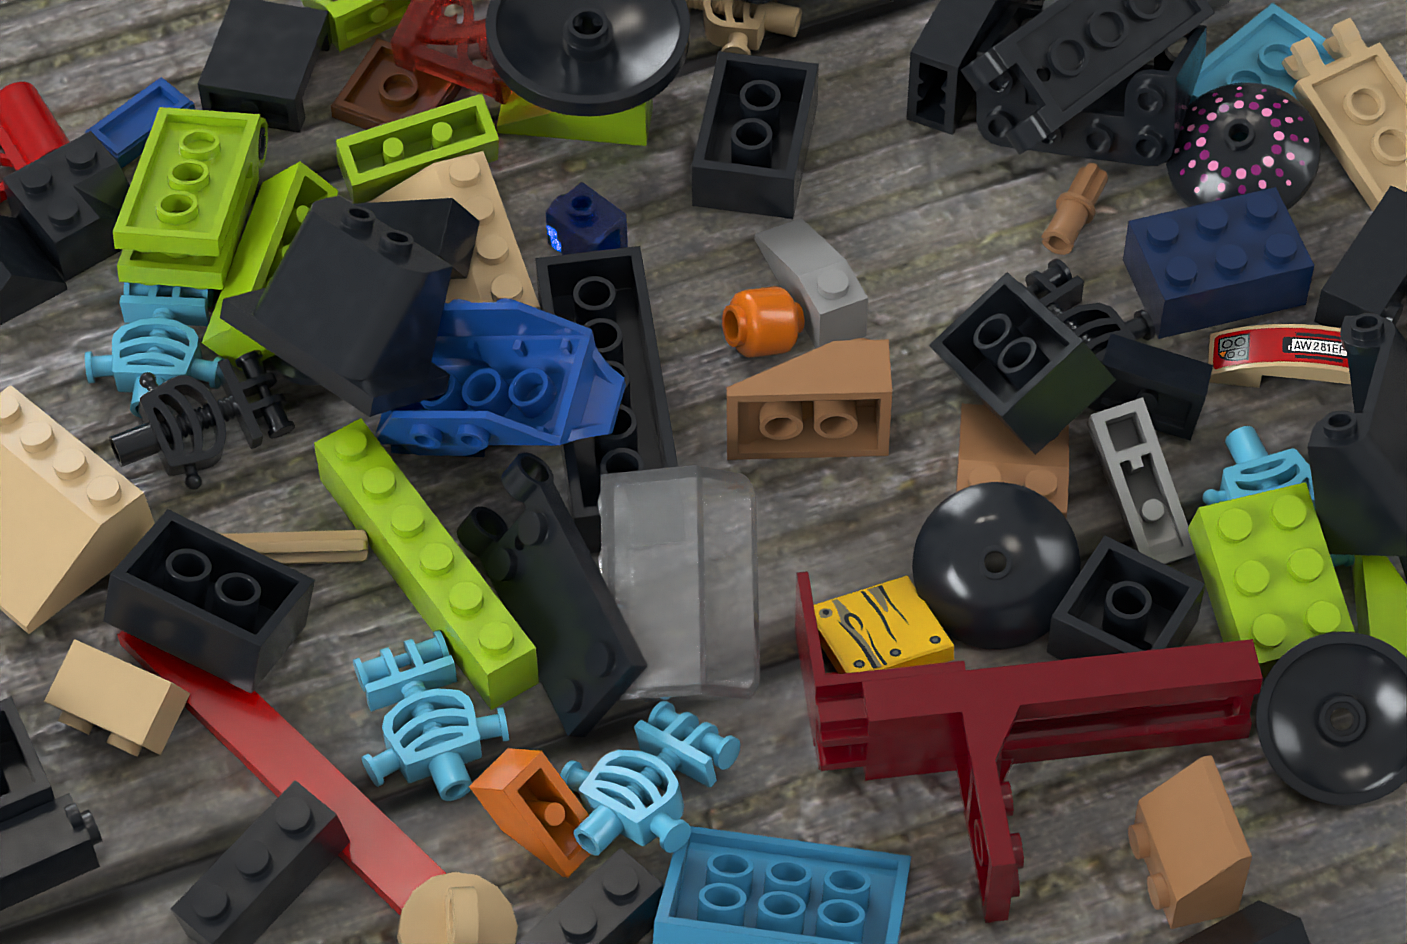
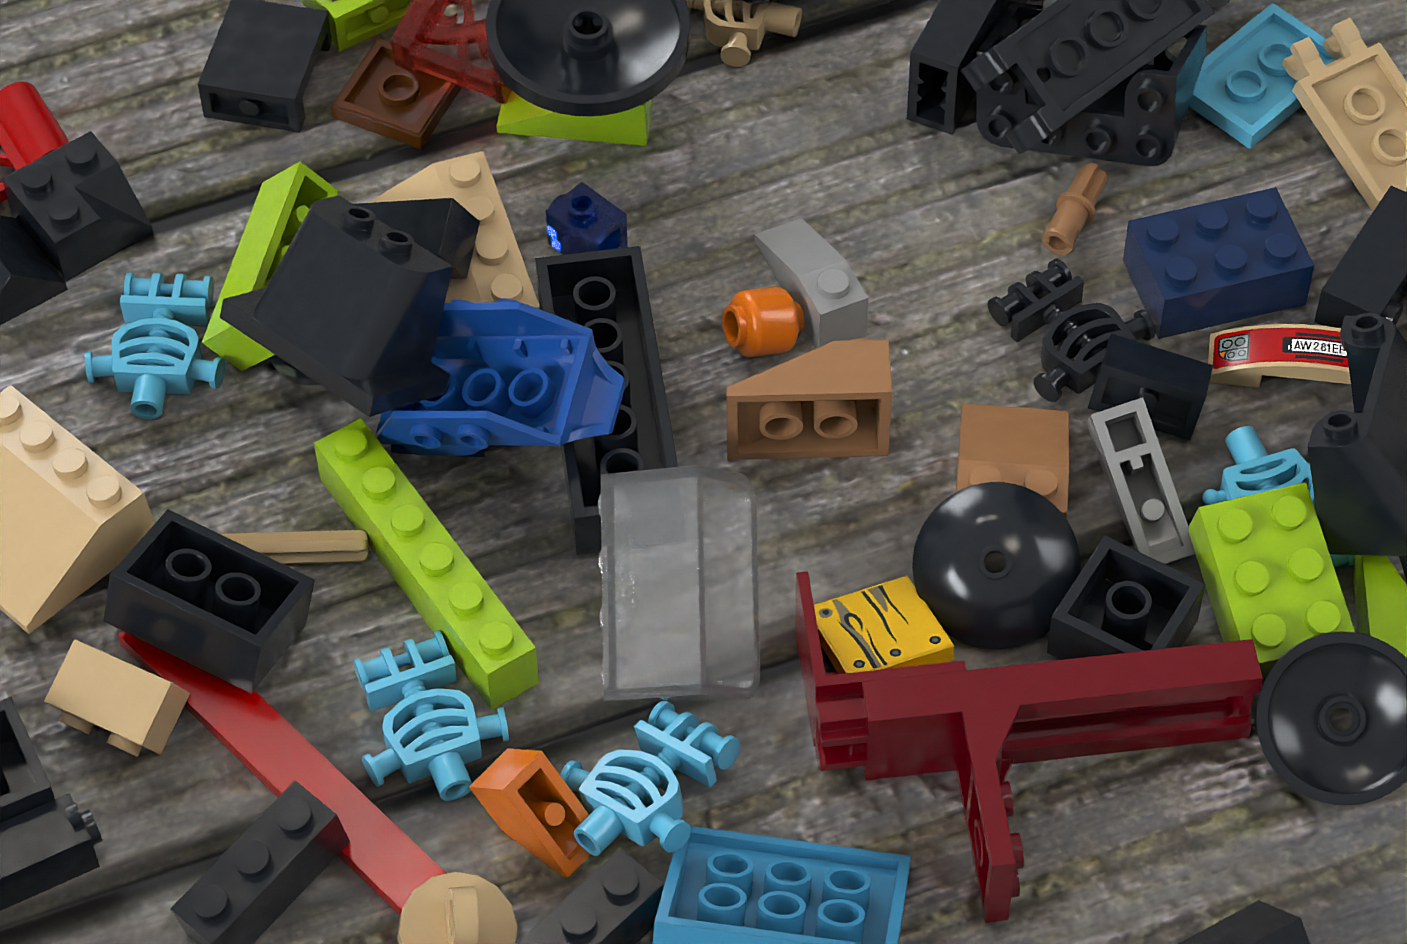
blue tile [85,77,195,169] -> none
black torso [109,350,295,490] -> none
lime hinge [113,107,268,290] -> none
lime brick [336,93,499,204] -> none
black hinge [457,452,648,737] -> none
black brick [692,51,819,219] -> none
black brick [929,272,1116,455] -> none
medium nougat slope [1128,755,1252,929] -> none
black dish [1166,82,1321,210] -> none

